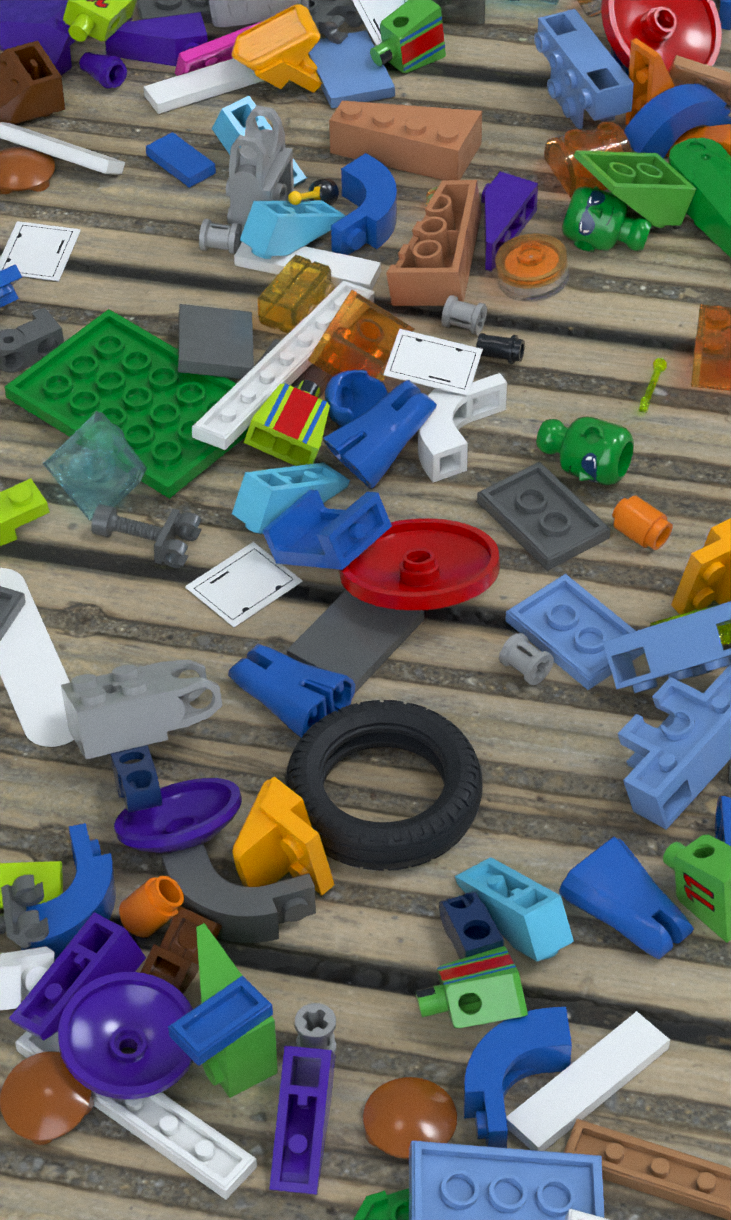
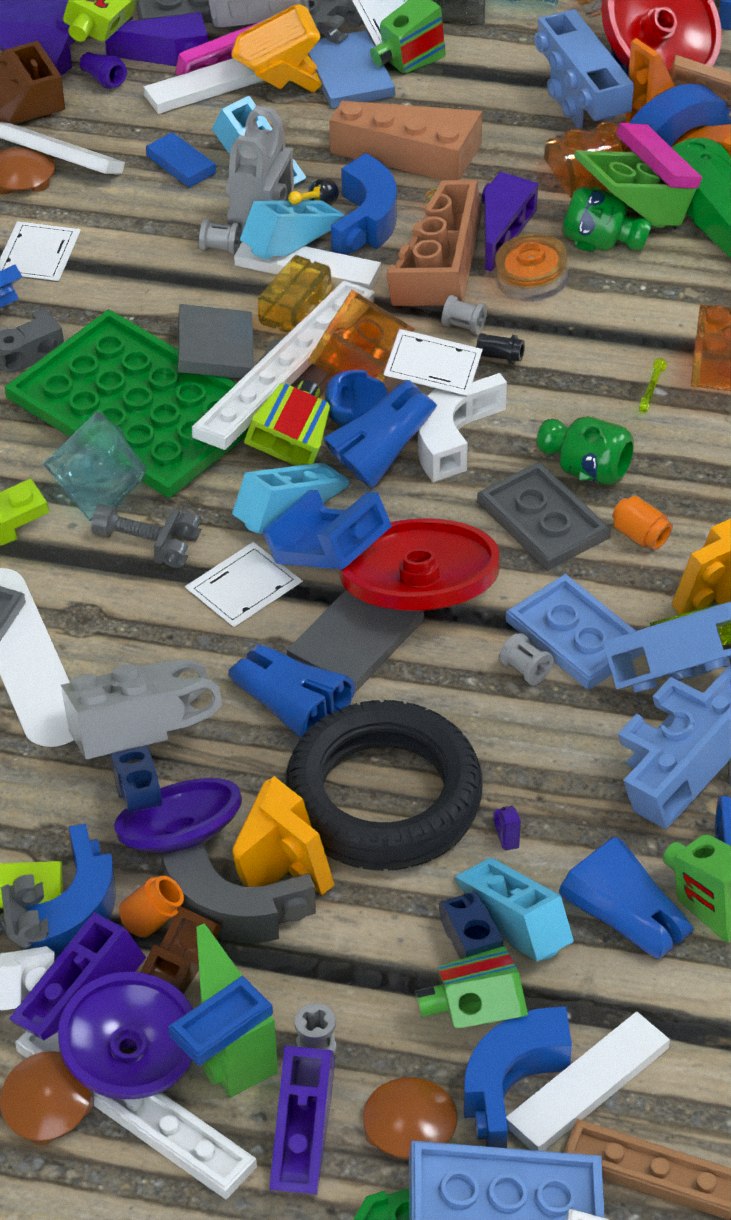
none -> dark purple tile [492,805,521,851]
none -> dark pink tile [616,123,702,189]

